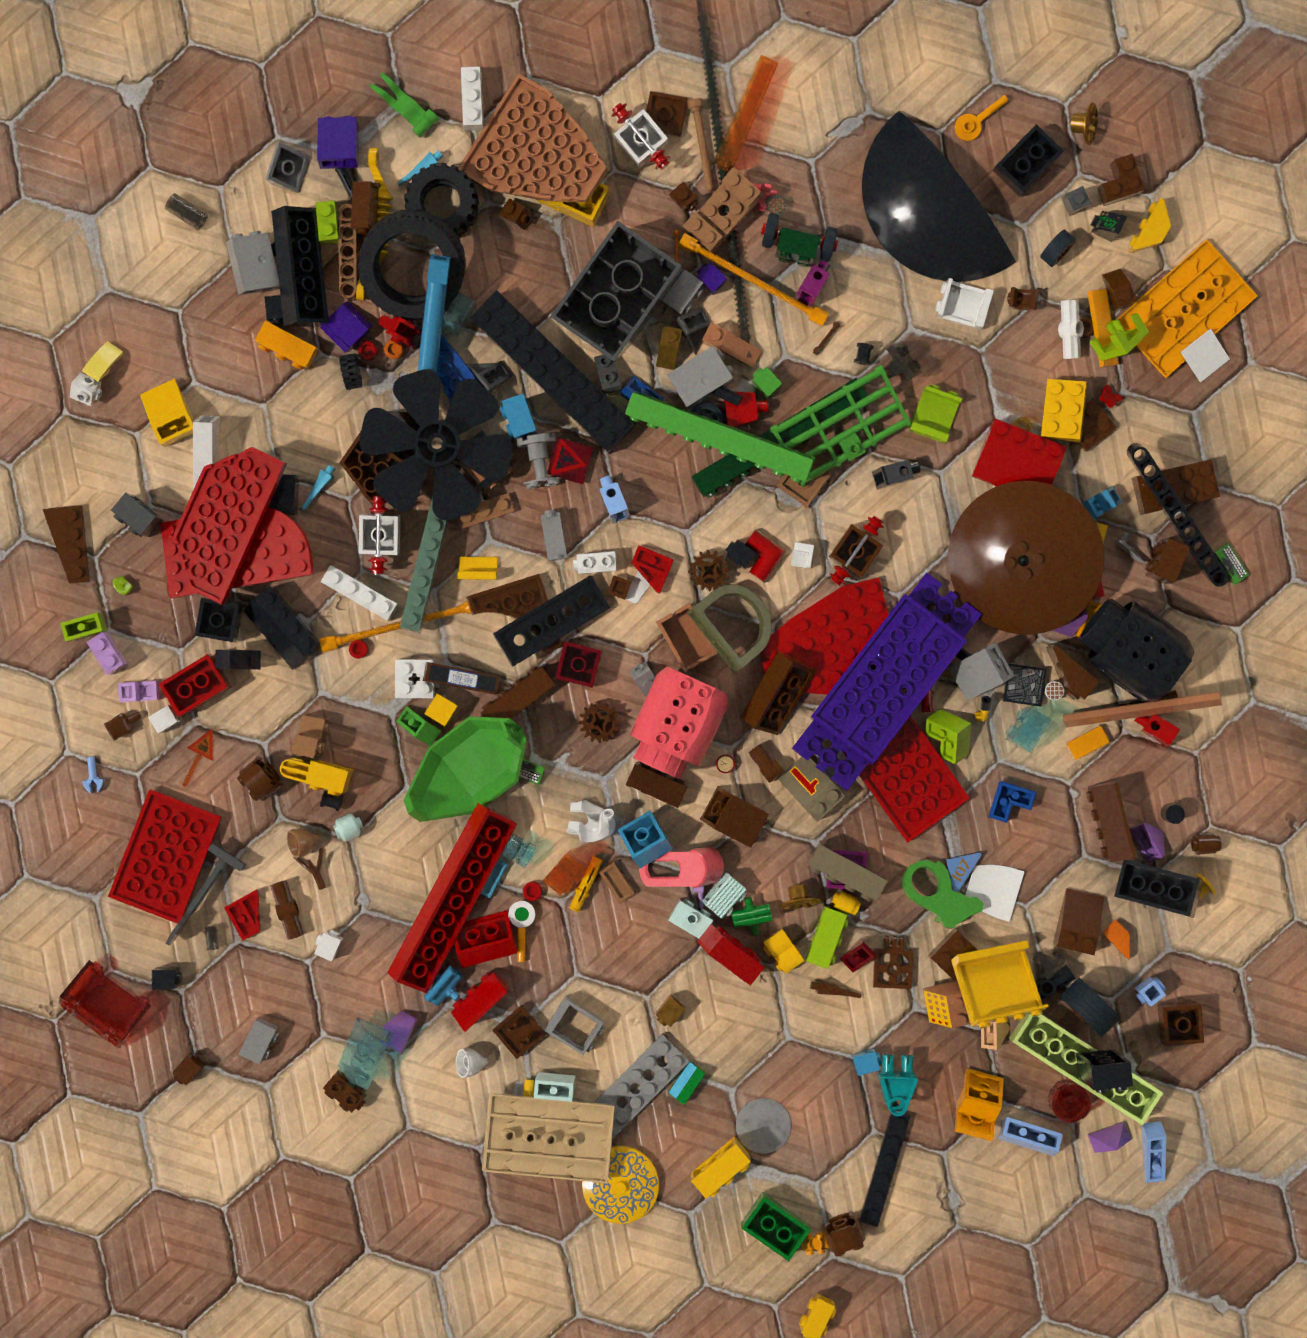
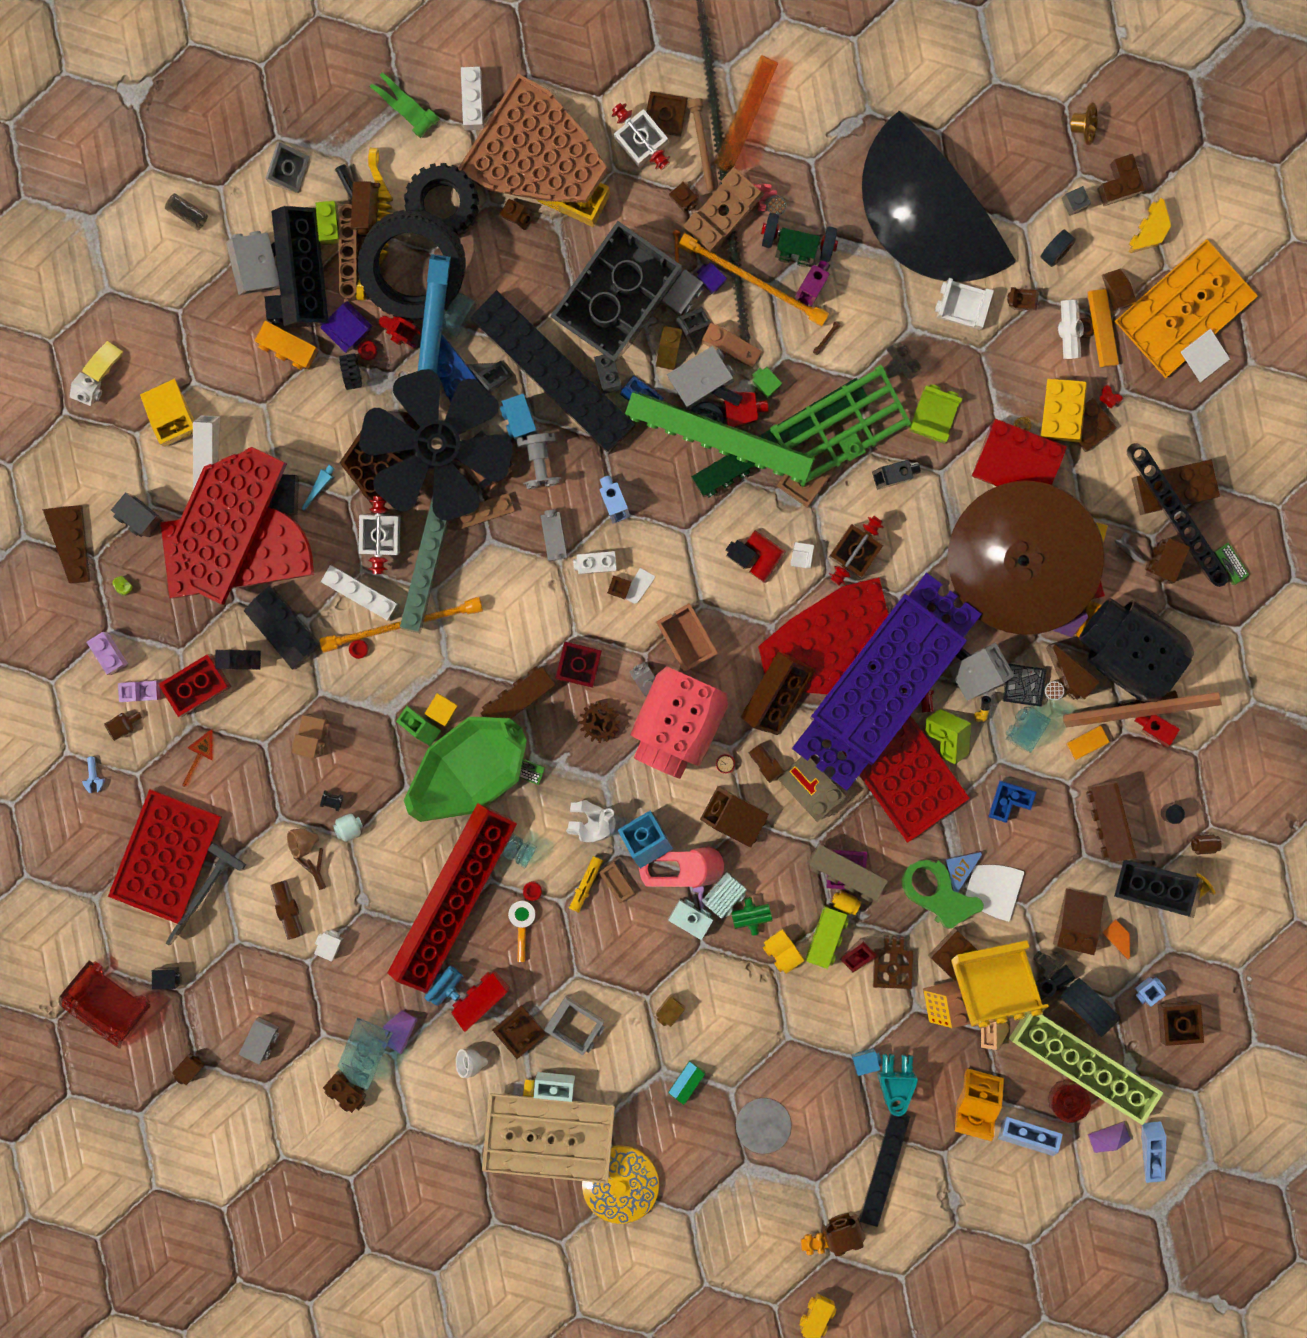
lime brick [60,612,108,642] -> none
white brick [148,705,181,734] -> none
black brick [194,598,243,643] -> none
clear smoke pin [203,925,219,950] -> none
red wing [224,889,261,941] -> none
reddish brown brick [237,756,283,801] -> none
yellow brick [280,758,353,796] -> none
dark purple brick [317,116,359,169] -> none
orange tile [384,340,404,360] -> none
white hinge [395,660,439,698] -> none
medium azure piece [398,150,443,185] -> none
tile [423,662,500,695] -> none
red slope [455,910,518,968] -> none
yellow panel [457,557,498,580] -> none
reddish brown plate [466,574,563,653] -> none
medium azure tile [480,859,508,898] -> none
black plate [493,575,610,667] -> none
clear orange brick [543,850,586,896] -> none
dark red piece [547,437,593,485] -> none
light grey plate [593,1033,690,1139] -> none
reddish brown wedge [625,762,688,808] -> none
red wing [631,545,674,594] -> none
olive window [686,585,771,673] -> none
reddish brown gear [688,550,730,592] -> none
yellow brick [690,1136,751,1199] -> none
red brick [697,924,765,986] -> none
green brick [741,1191,811,1261] -> none
pearl gold wheel [779,884,821,910] -> none
reddish brown piece [810,979,862,998] -> none
black bush [854,343,874,365] -> none
light orange piece [954,95,1008,141] -> none
black brick [992,124,1064,197] -> none
black brick [1076,1049,1133,1093] -> none
dark azure brick [1082,486,1122,519] -> none
black slope [1090,211,1127,242] -> none
lime panel [1090,313,1149,361] -> none
medium lavender slope [1130,823,1165,863] -> none

